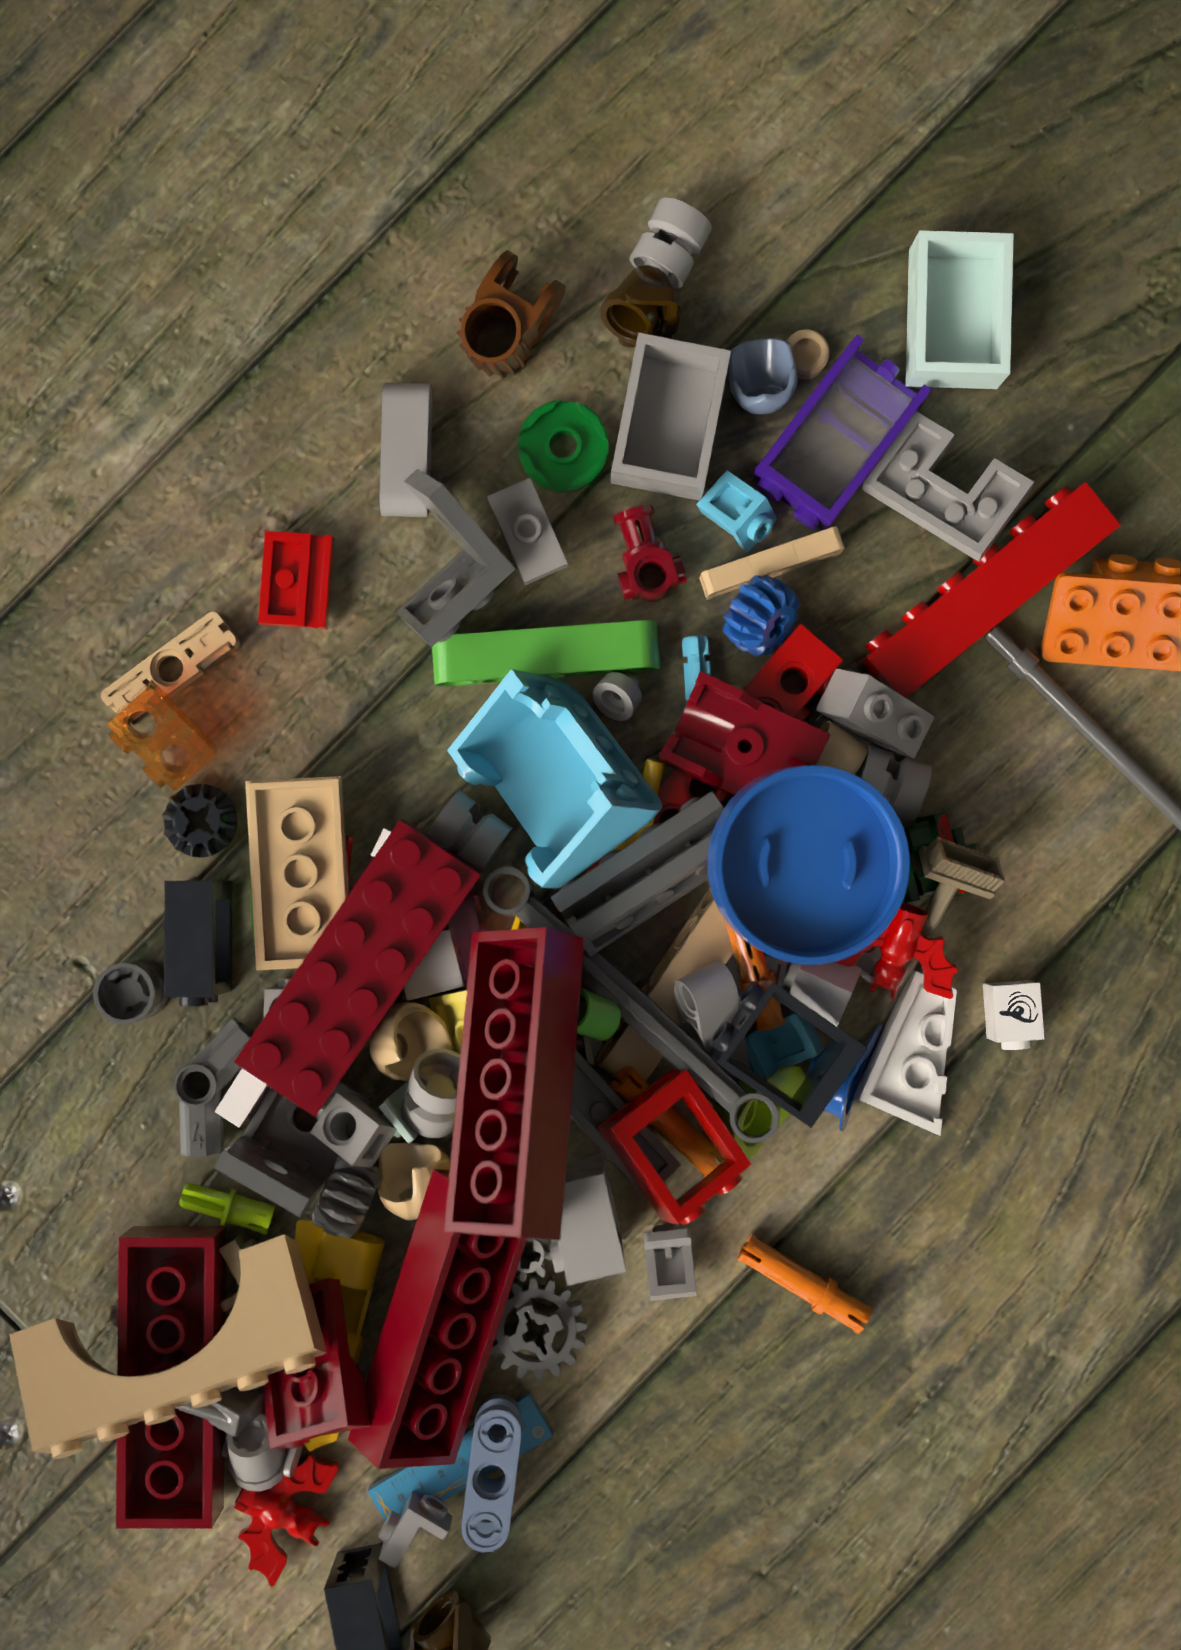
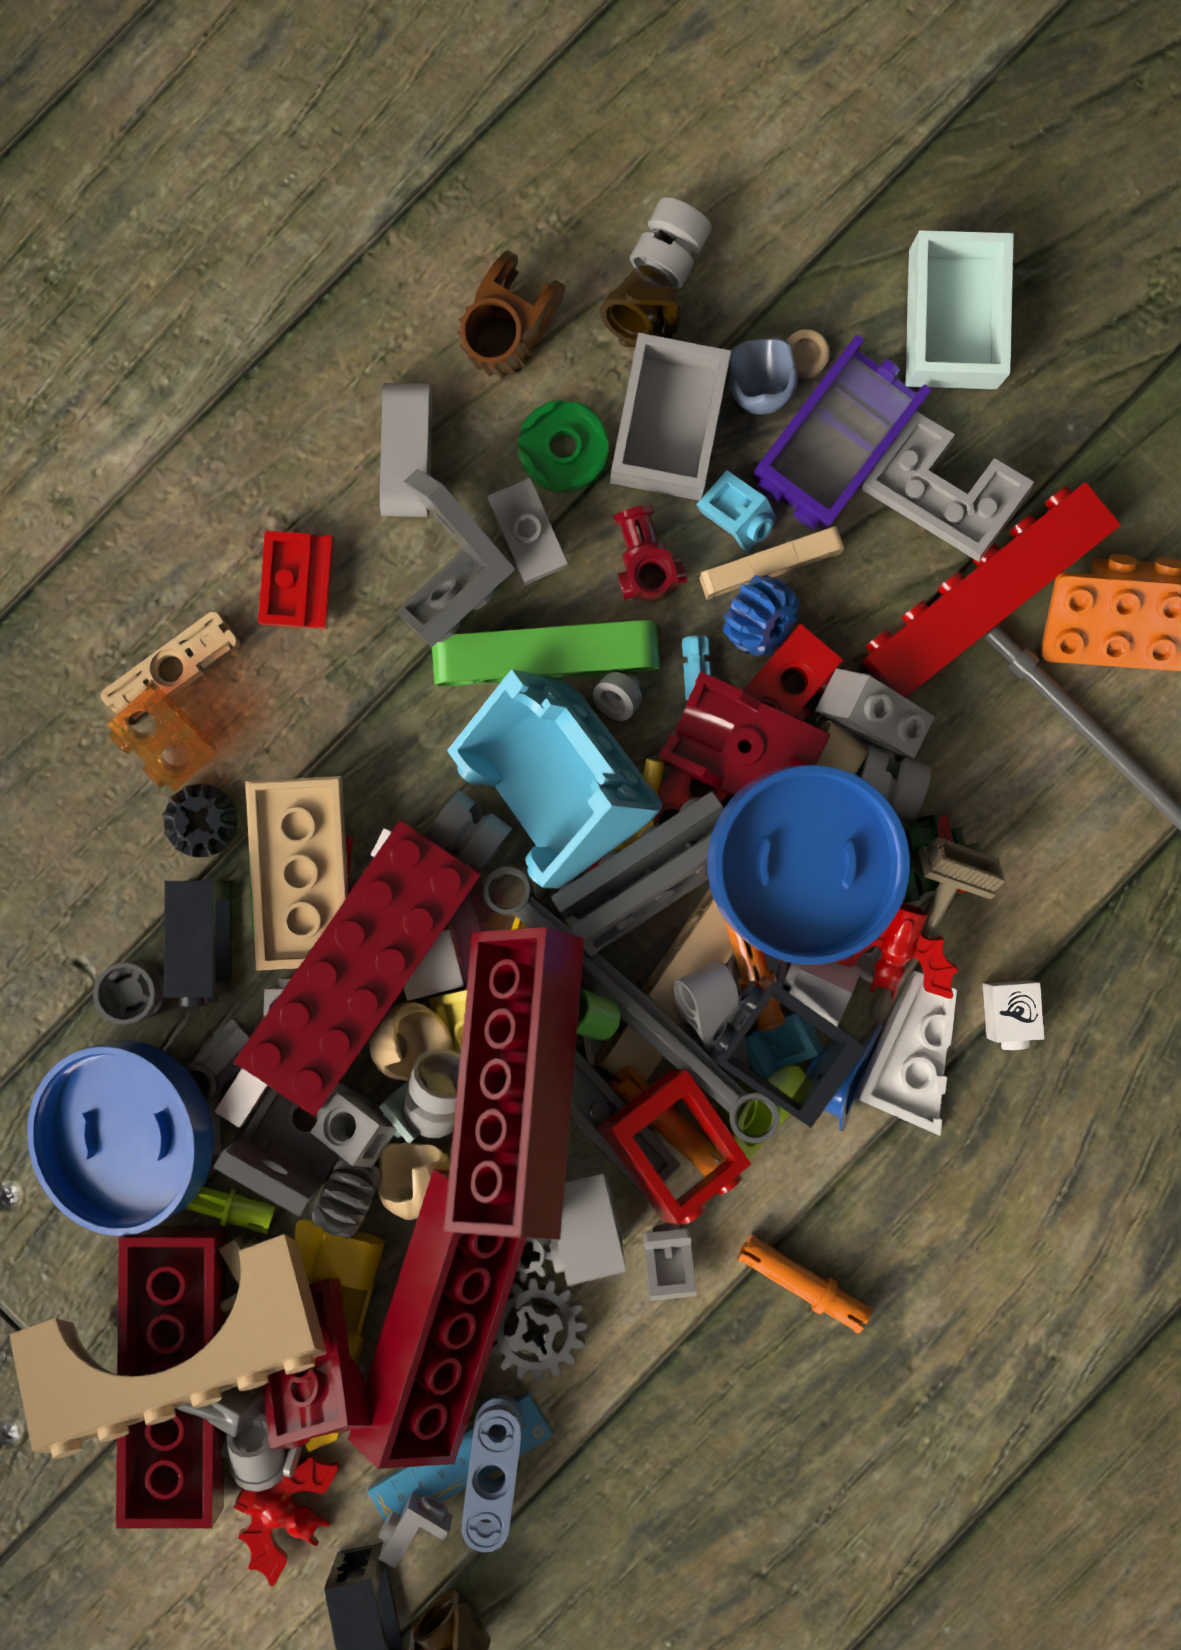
none -> piece [27,1040,214,1236]

